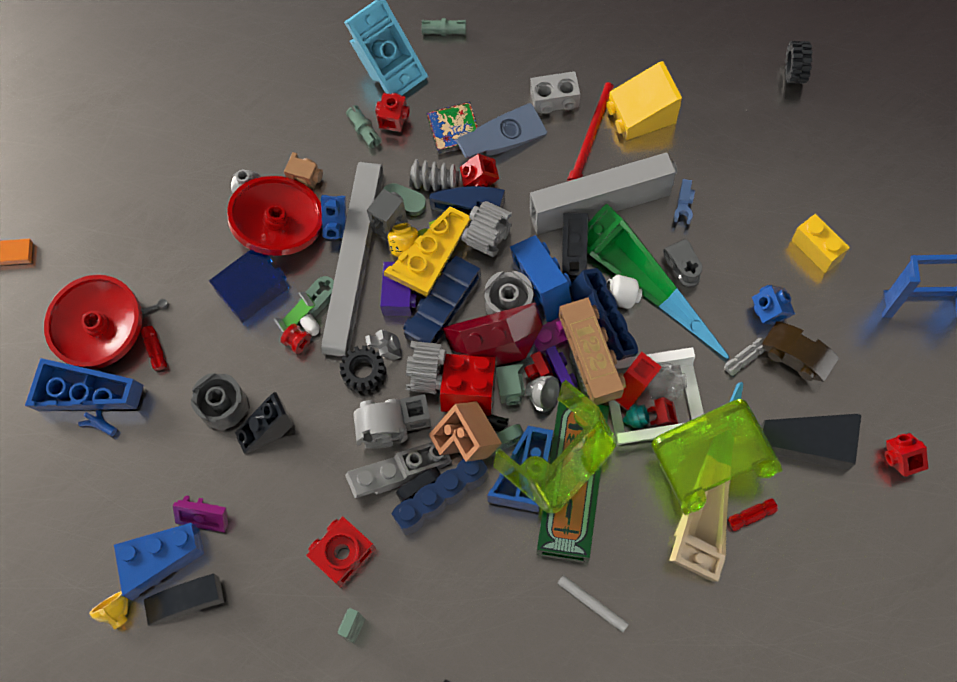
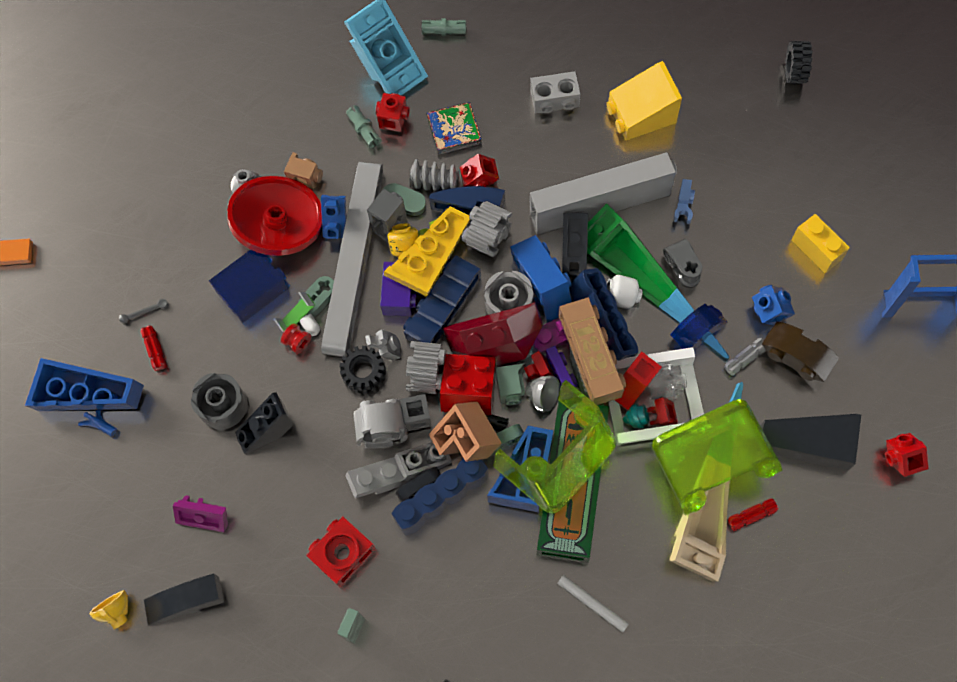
red dish [44,275,142,369] -> none
blue wedge [114,523,204,601] -> none
sand blue piece [457,103,547,159] -> none
red bar [567,82,614,182] -> none
none -> clear blue brick [670,303,728,349]

